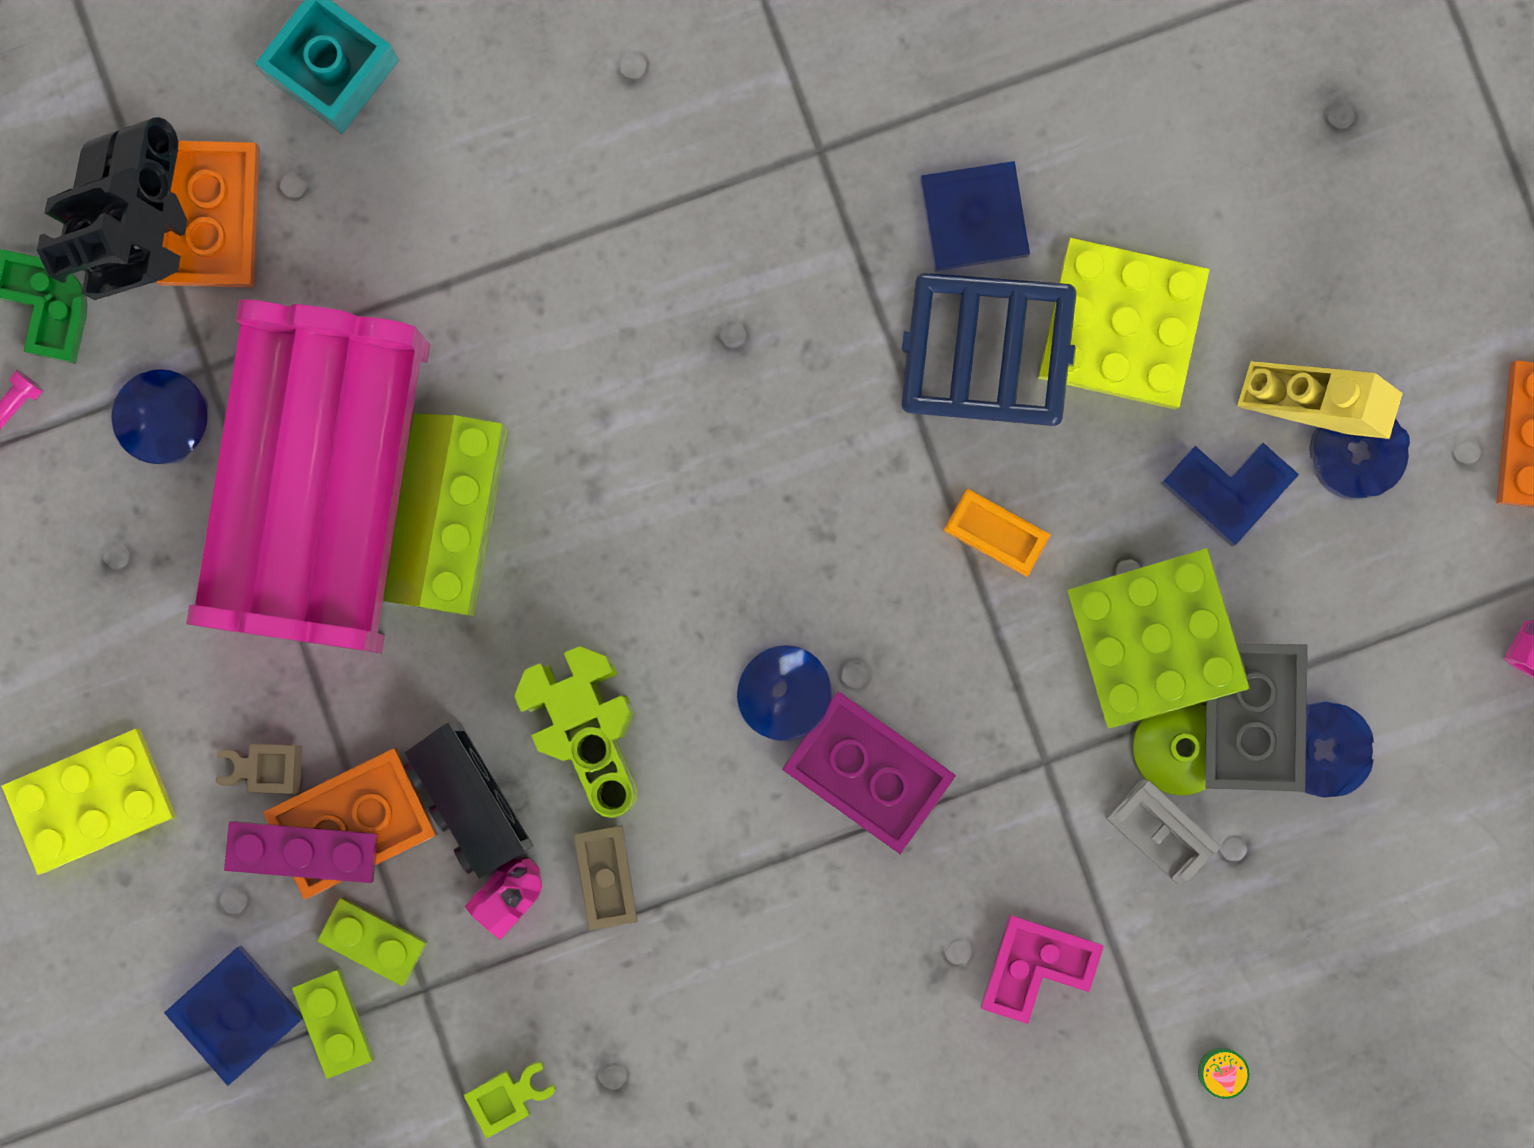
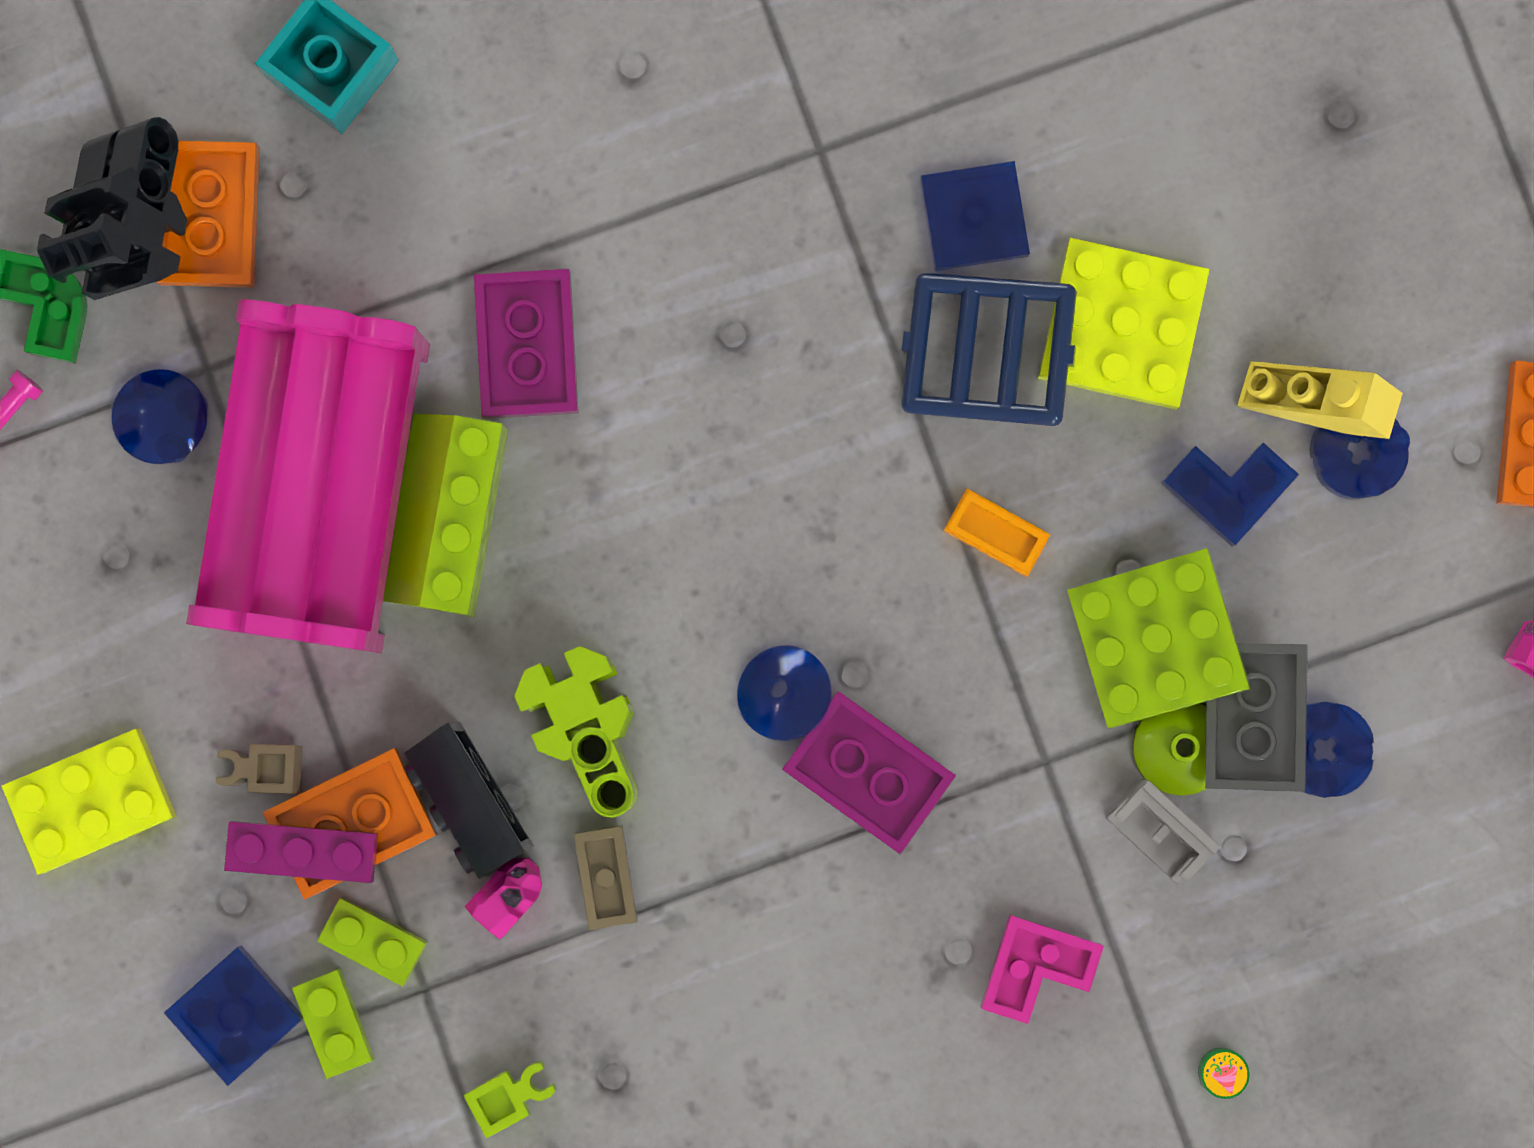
none -> magenta plate [474,269,579,419]

